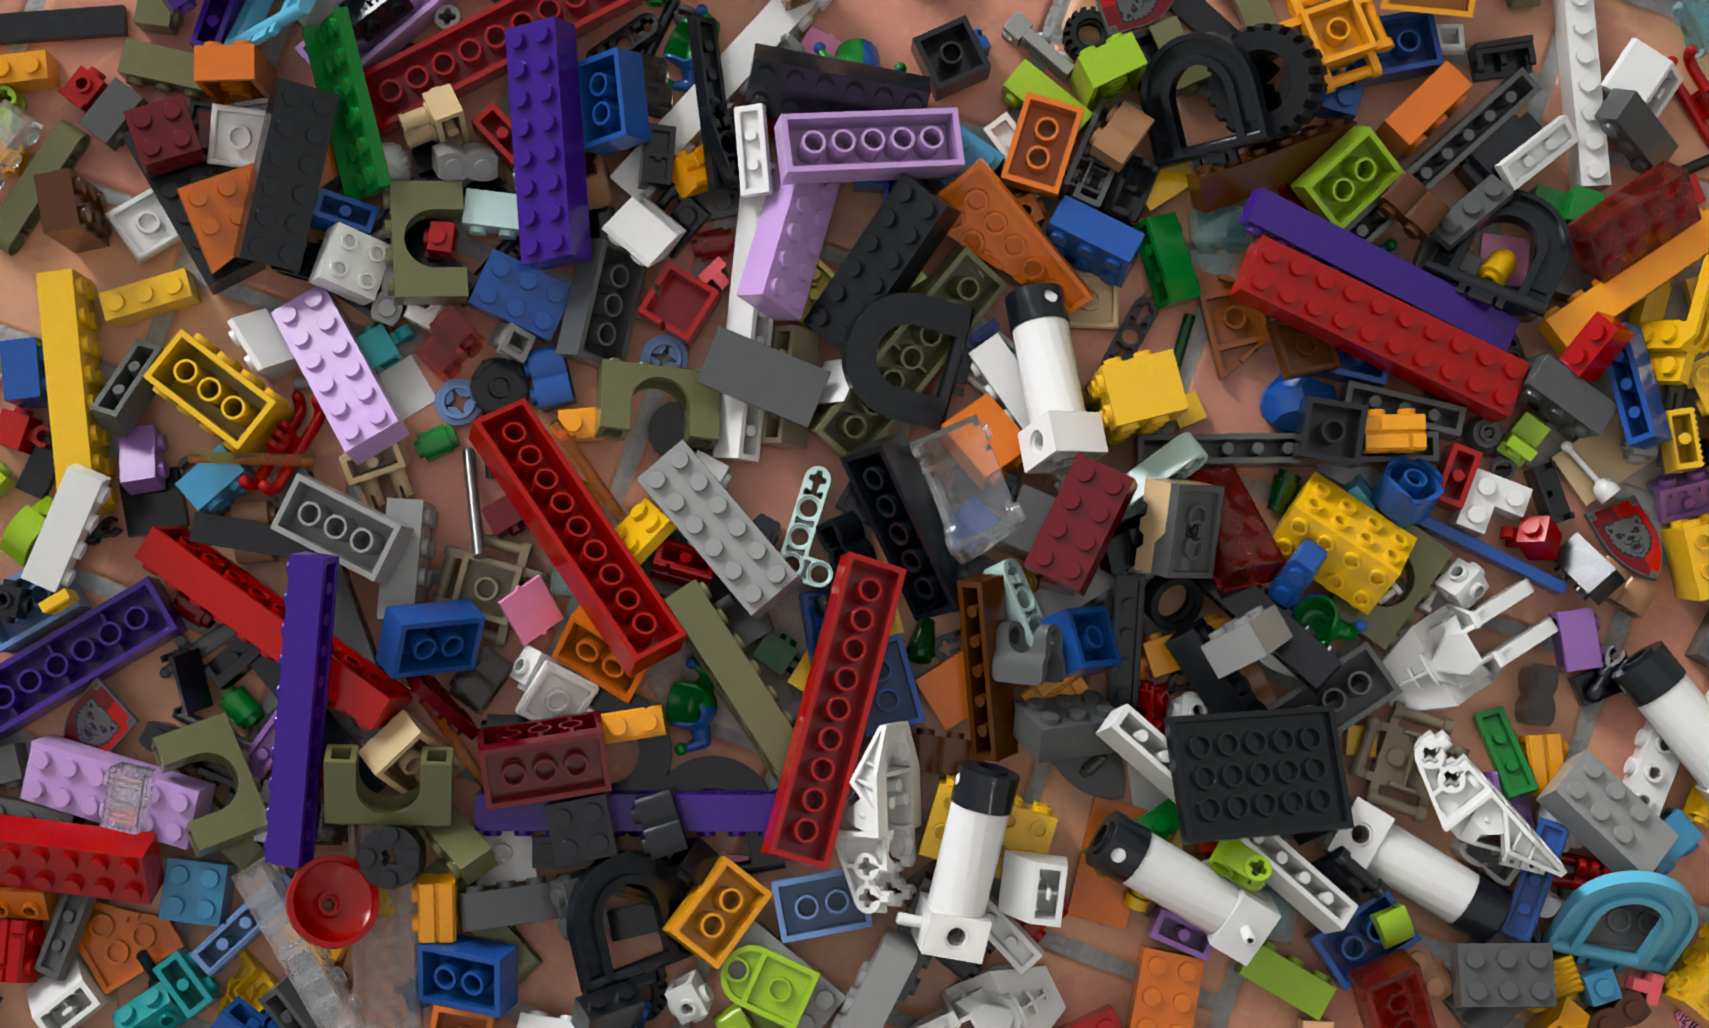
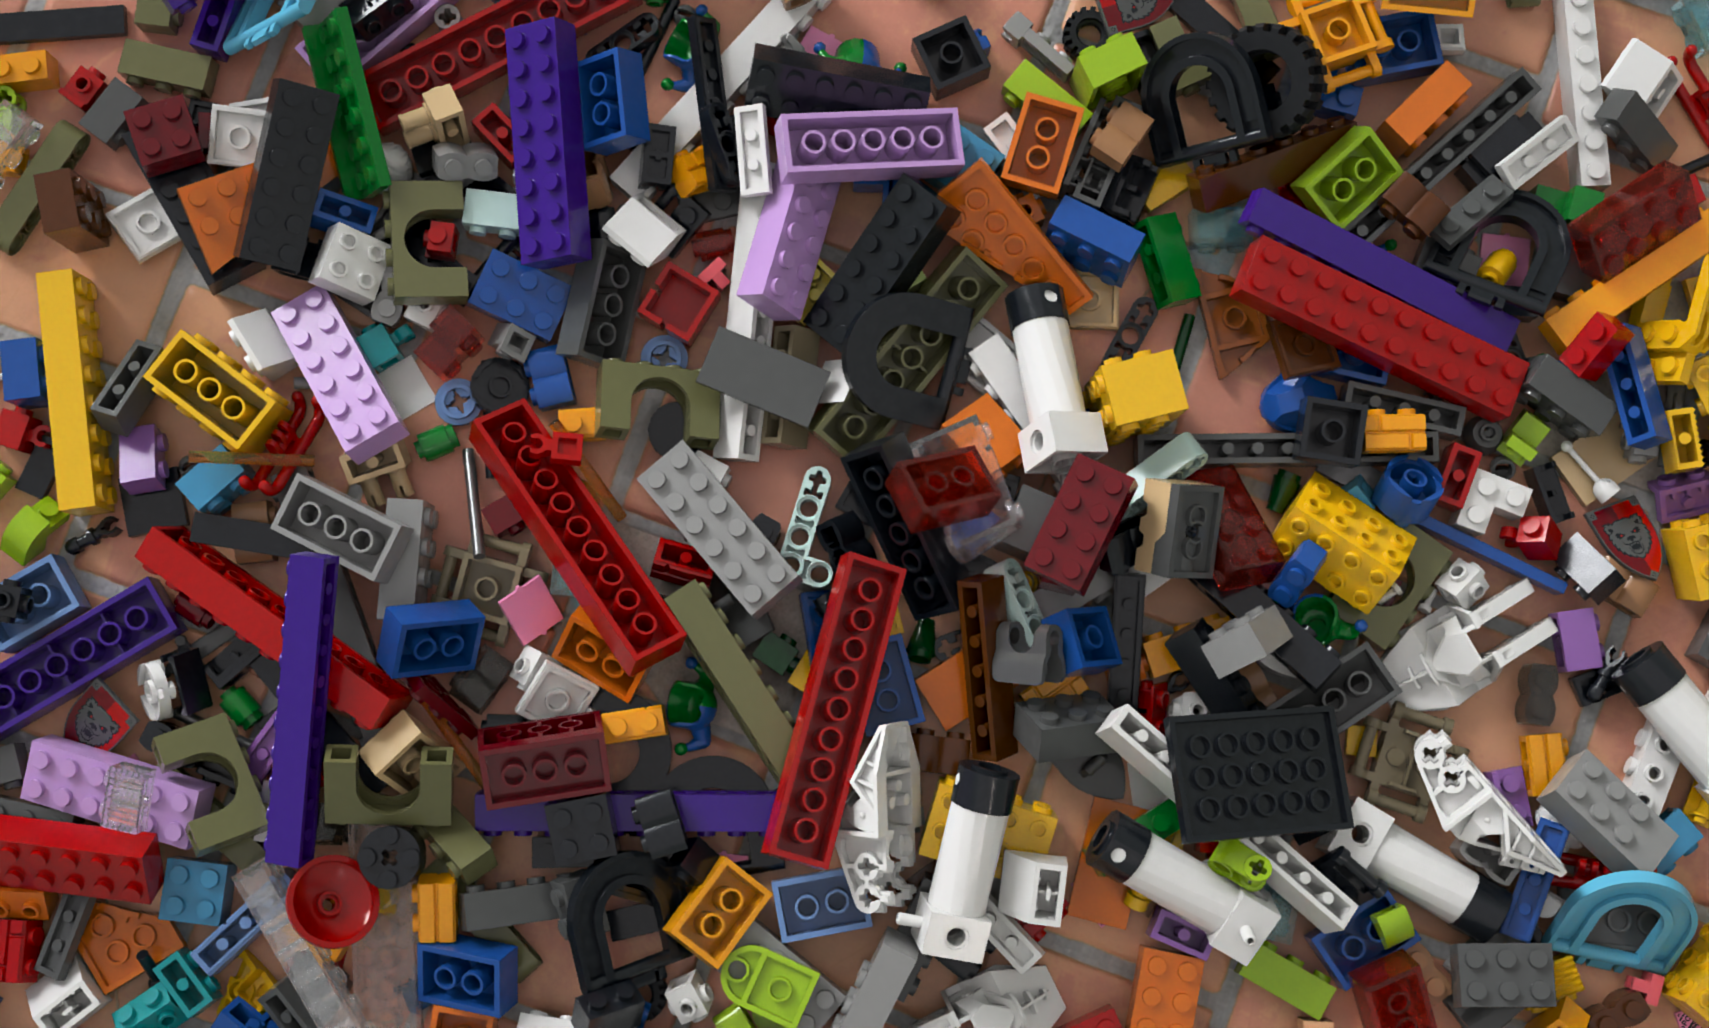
white brick [20,463,111,593] -> none
yellow tile [38,588,80,615] -> none
yellow brick [98,268,202,328] -> none
orange brick [194,40,277,106] -> none
white plate [474,827,539,887] -> none
yellow plate [614,498,677,565] -> none
clear smoke brick [634,51,673,119] -> none
clear blue tile [968,318,1000,349] -> none
black tyre [1144,575,1203,631] -> none
yellow tile [1175,390,1207,430] -> none
black hinge [1467,34,1536,83] -> none
green plate [1472,706,1539,801] -> none
dark azure brick [1578,966,1623,1007] -> none
none -> white plate [137,659,176,721]
none -> red plate [529,431,584,466]
none -> clear red brick [885,445,1002,534]

